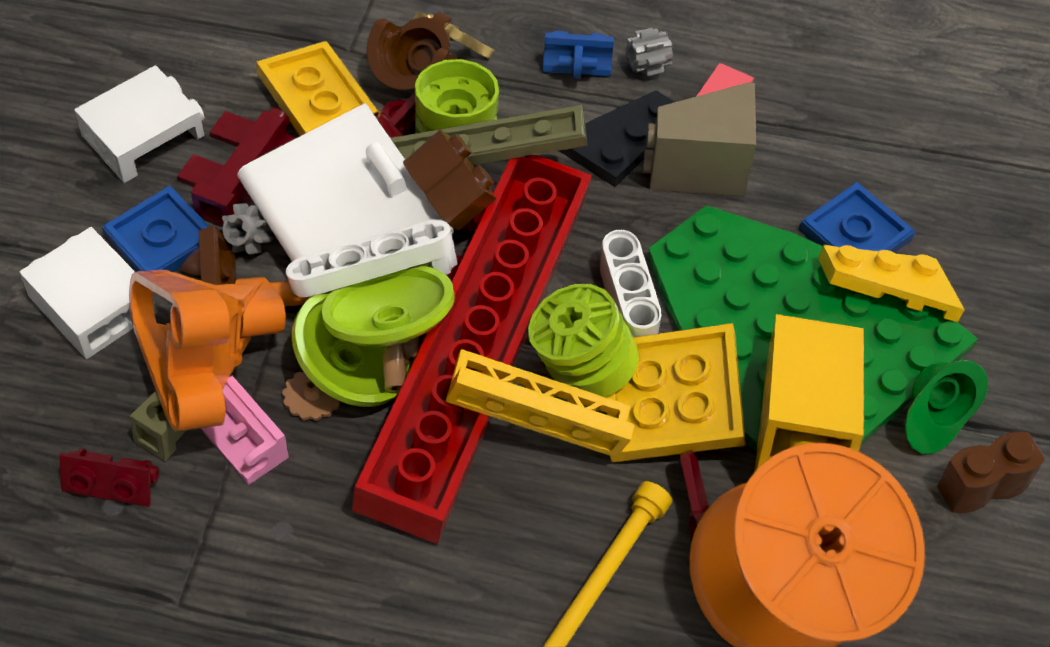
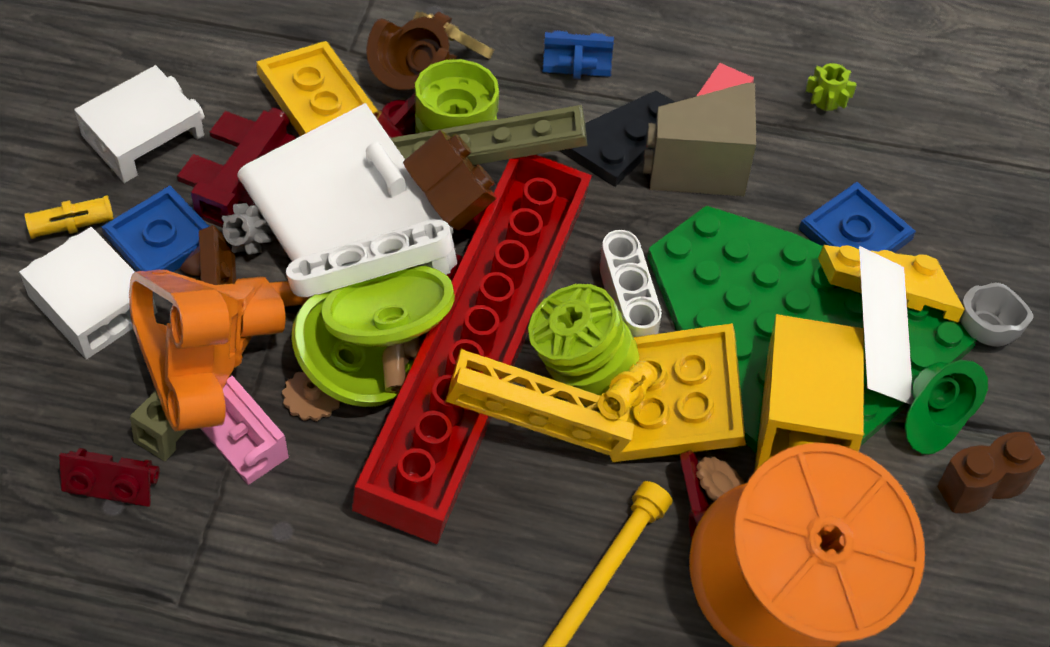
light grey gear [626,28,673,76] -> none
none -> yellow pin [25,195,114,239]
none -> yellow pin [598,361,657,420]
none -> medium nougat piece [696,457,744,501]
none -> lime gear [805,63,856,111]
none -> white sticker [859,246,913,405]
none -> light grey helmet [960,283,1033,347]

